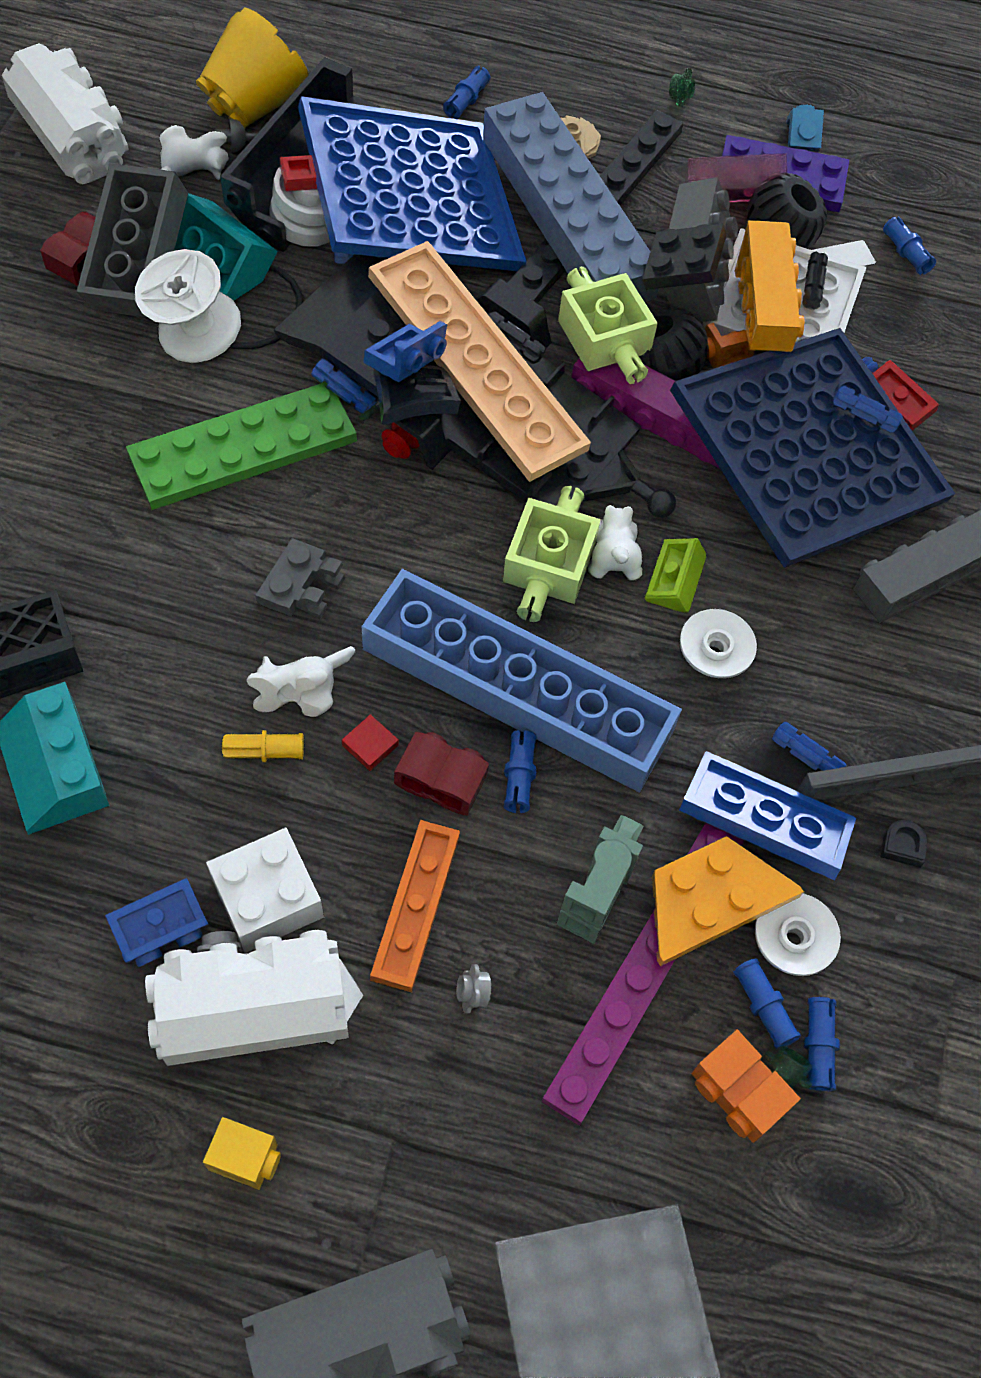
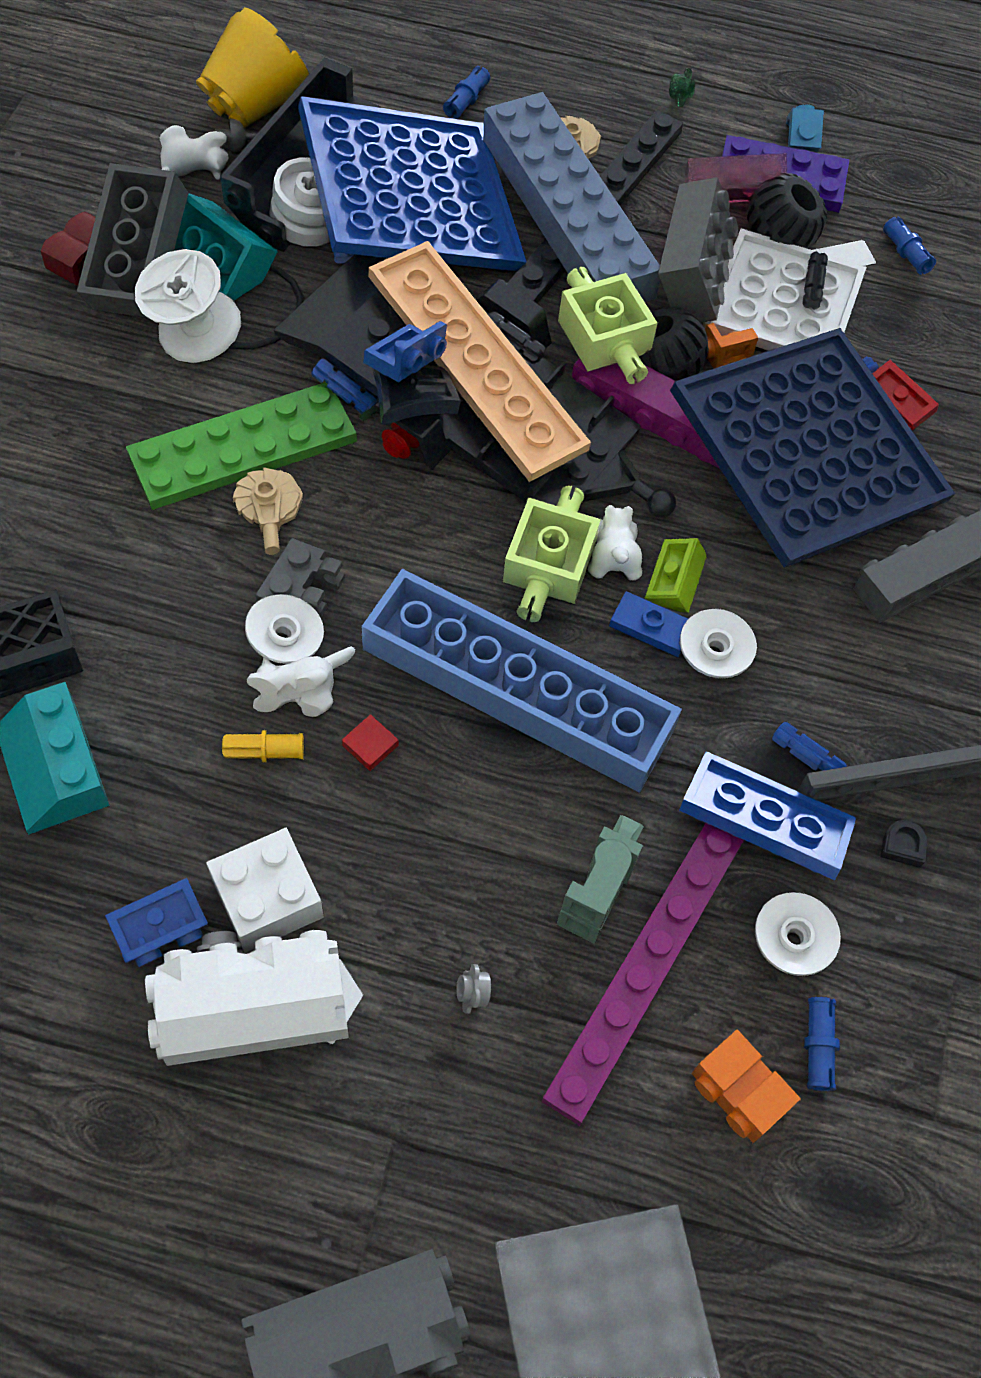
white brick [2,43,129,184] -> none
yellow brick [203,1117,281,1190] -> none
red tile [280,155,317,191] -> none
orange plate [370,820,460,993] -> none
dark red brick [394,732,489,816] -> none
blue pin [504,730,536,813] -> none
black plate [642,223,727,290] -> none
light orange wing [652,836,804,966] -> none
blue pin [733,959,801,1050] -> none
light orange wedge [734,220,805,352] -> none
clear green plate [764,1046,812,1089] -> none
blue axle [833,386,902,433] -> none
none -> tan piece [233,468,303,555]
none -> white dish [245,594,324,664]
none -> blue plate [609,591,688,657]

